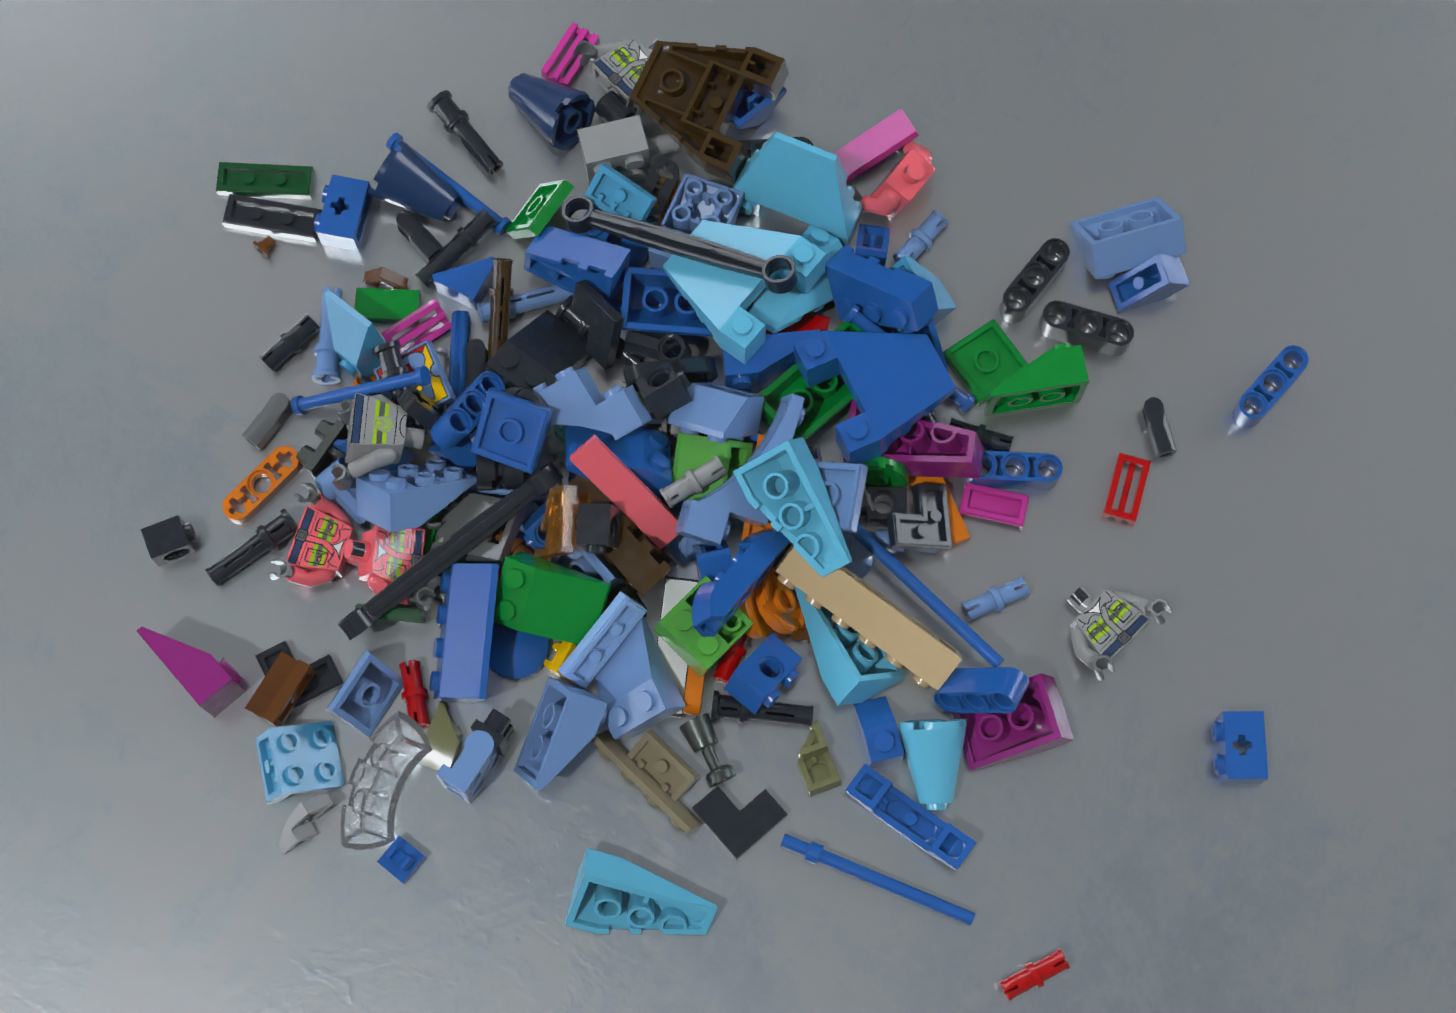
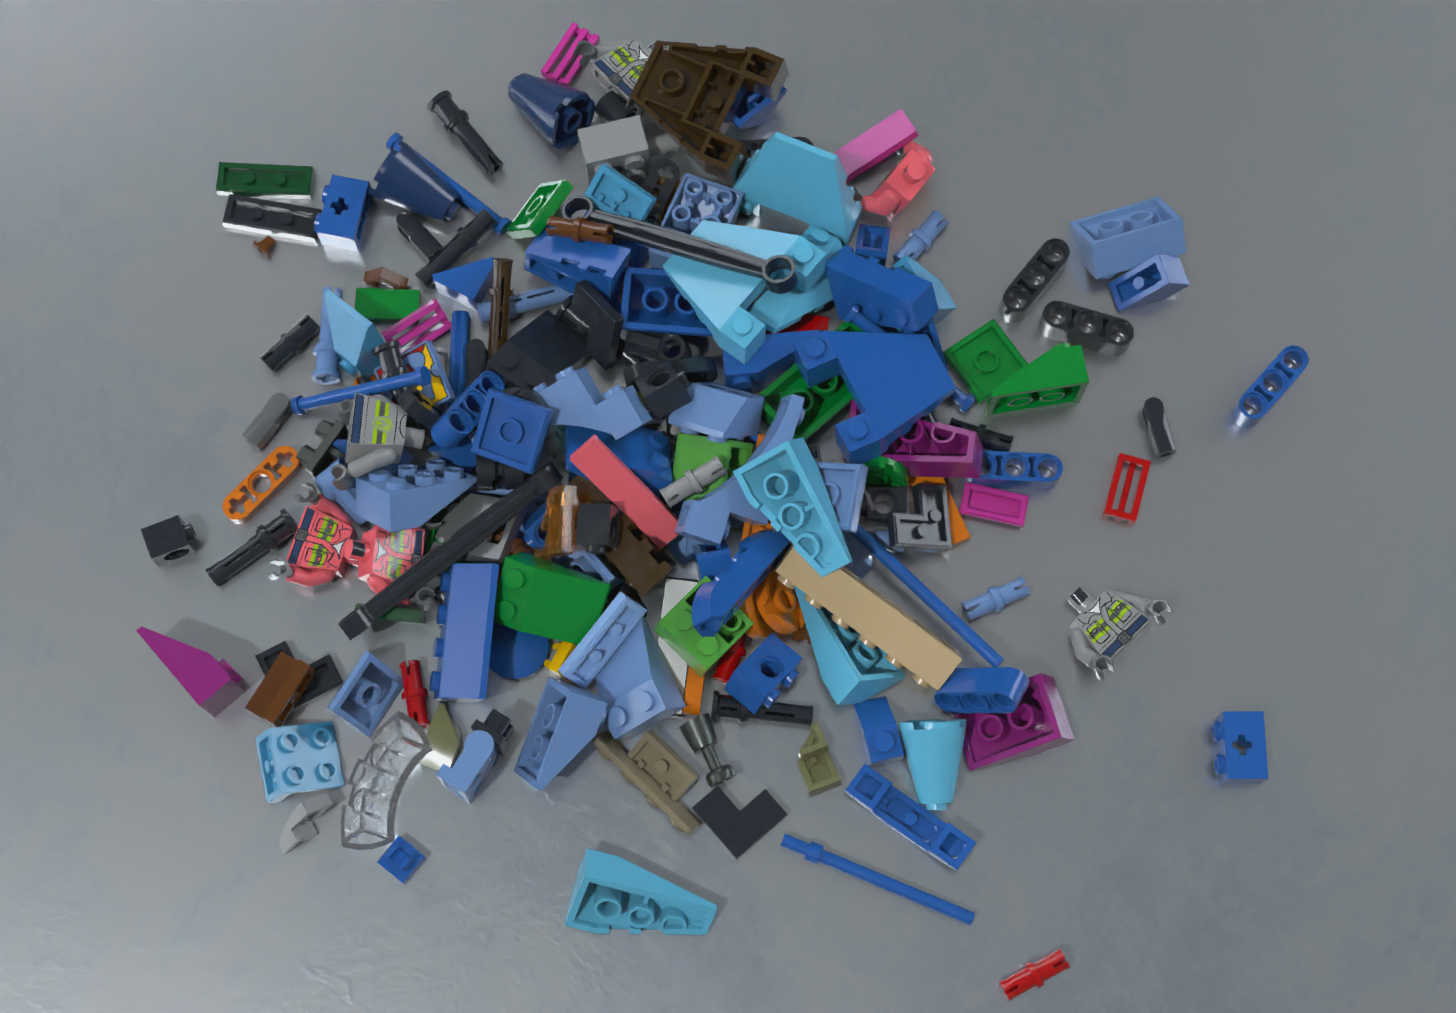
none -> reddish brown pin [546,215,614,245]

